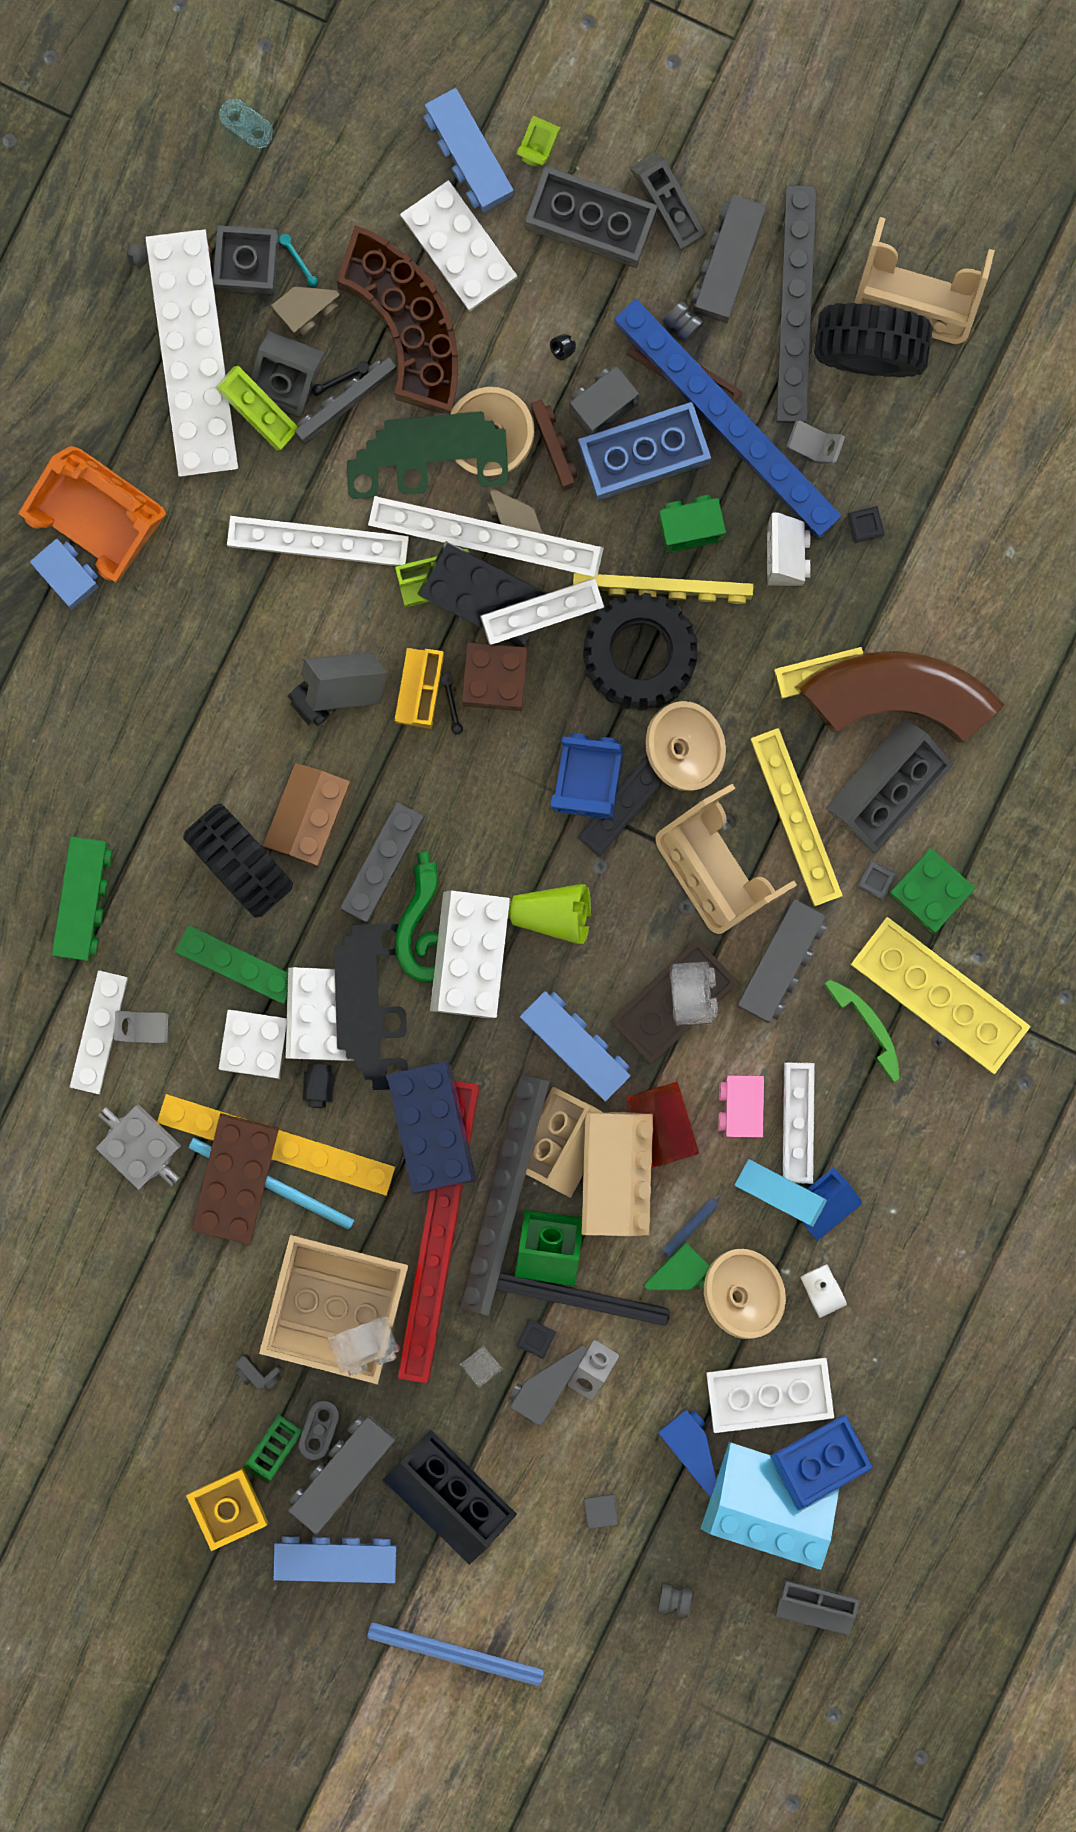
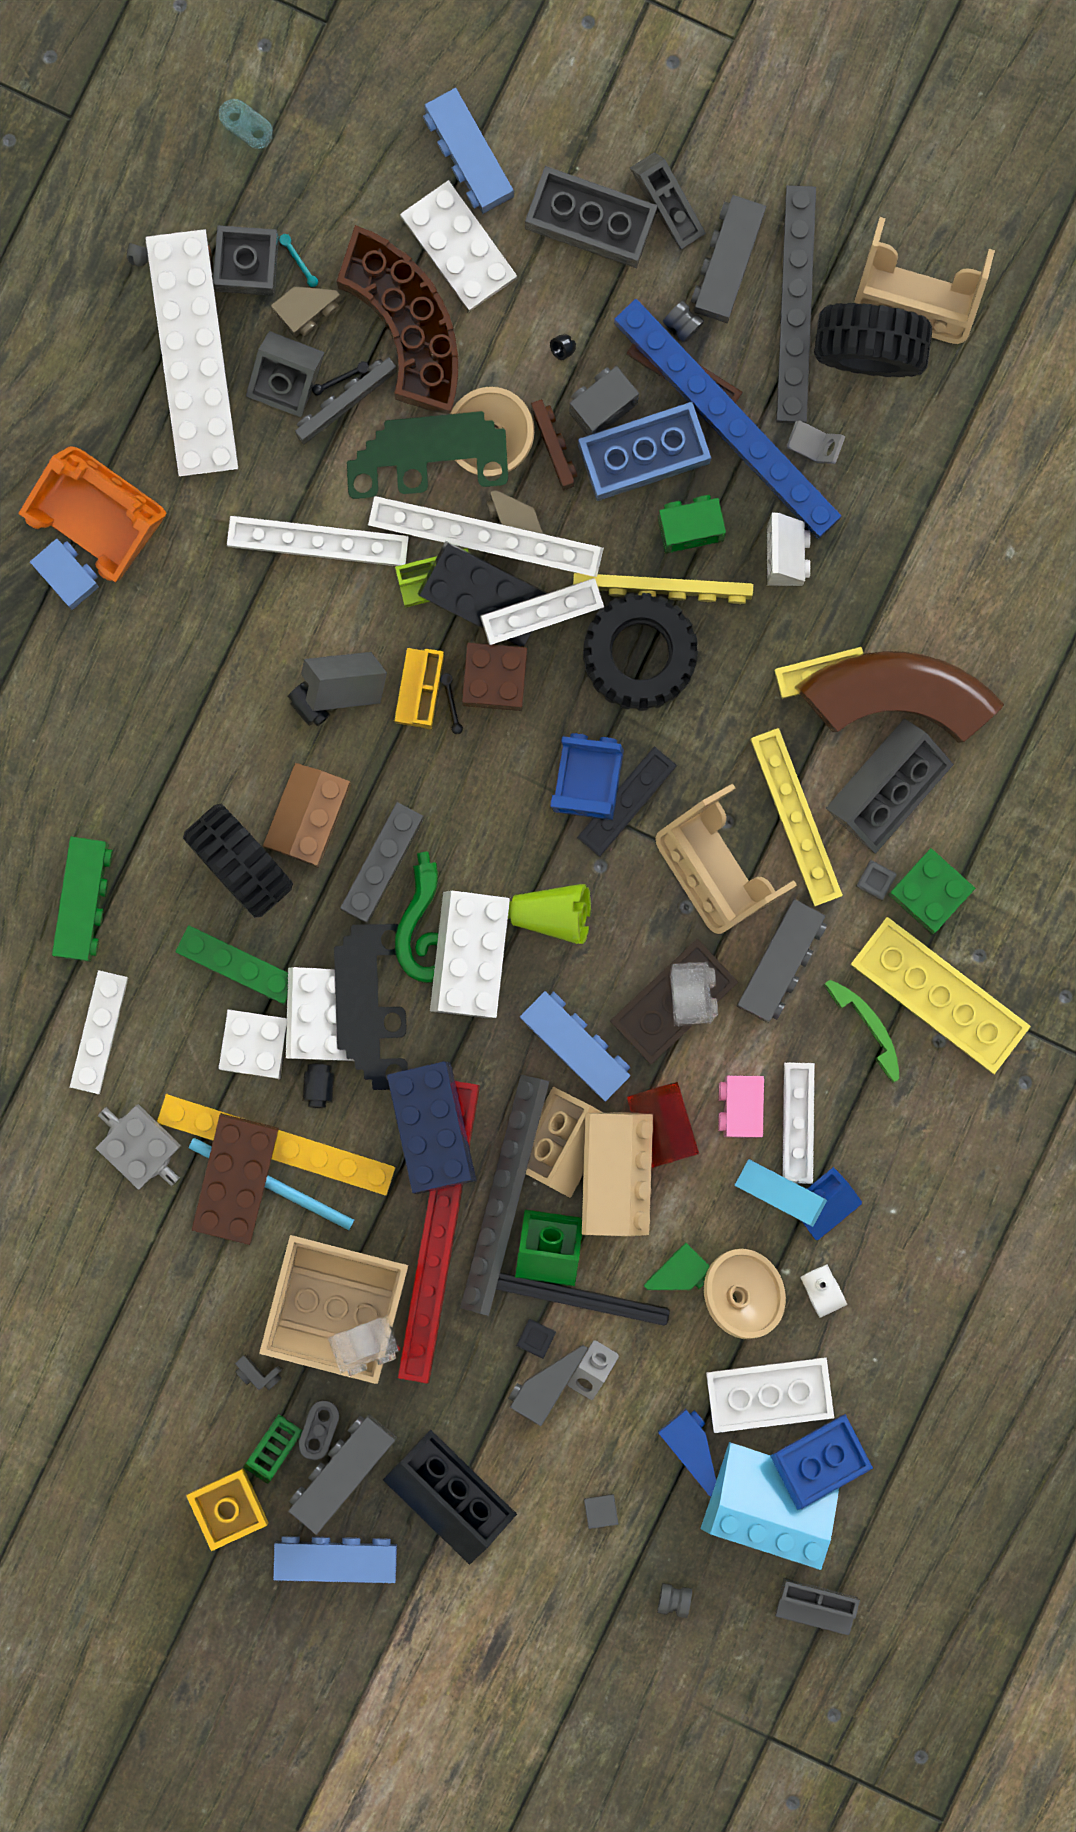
light grey bracket [114,1011,169,1043] -> none
lime plate [215,366,299,450] -> none
medium blue axle [367,1623,544,1686] -> none
clear tile [460,1345,502,1388] -> none
lime bracket [516,116,561,166] -> none
tan dish [646,701,726,791] -> none
medium blue piece [659,1195,721,1260] -> none
black tile [848,506,885,543] -> none

